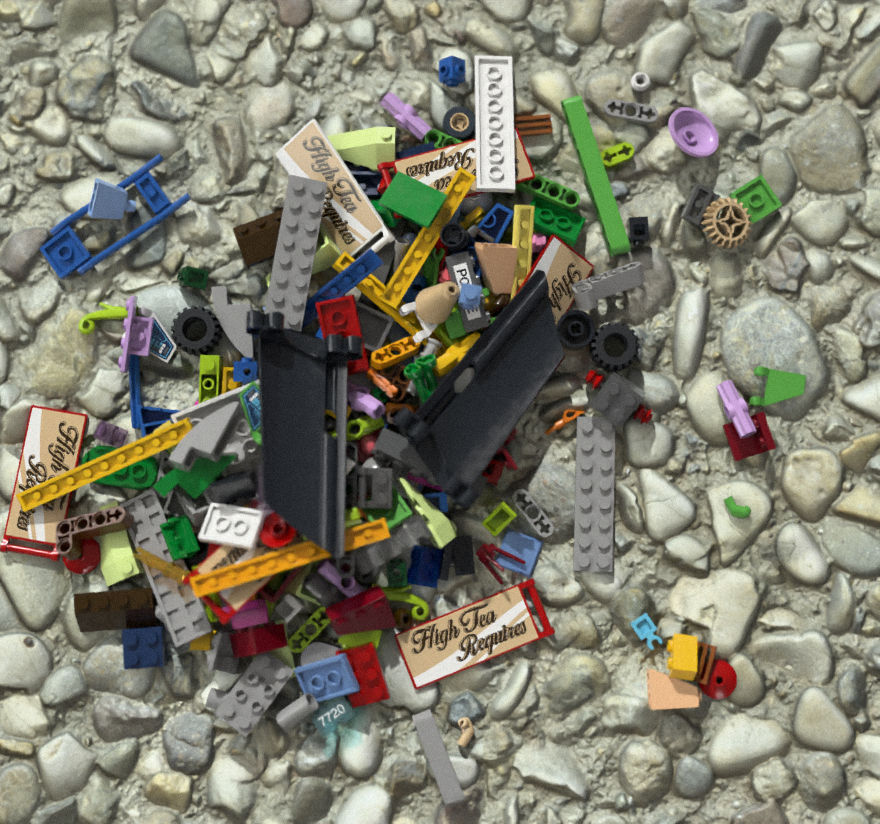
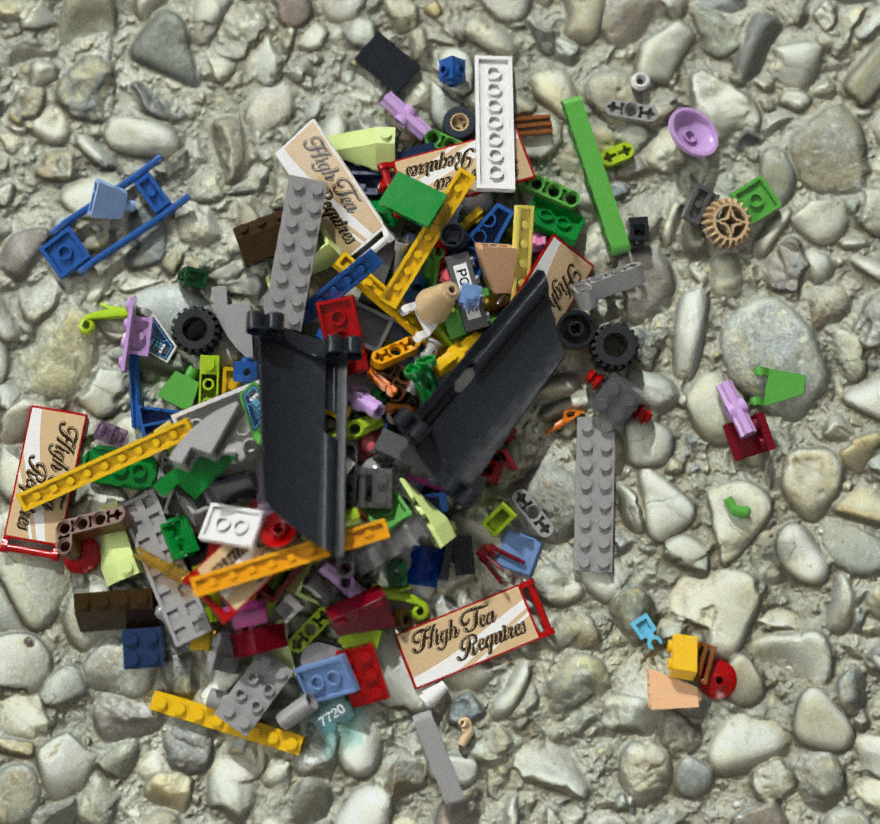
dark grey hand [467,225,494,243] -> none
none -> yellow plate [149,689,305,755]
none -> bright green torso [157,365,200,410]
none -> black tile [354,31,421,96]
none -> white cone [419,681,449,709]

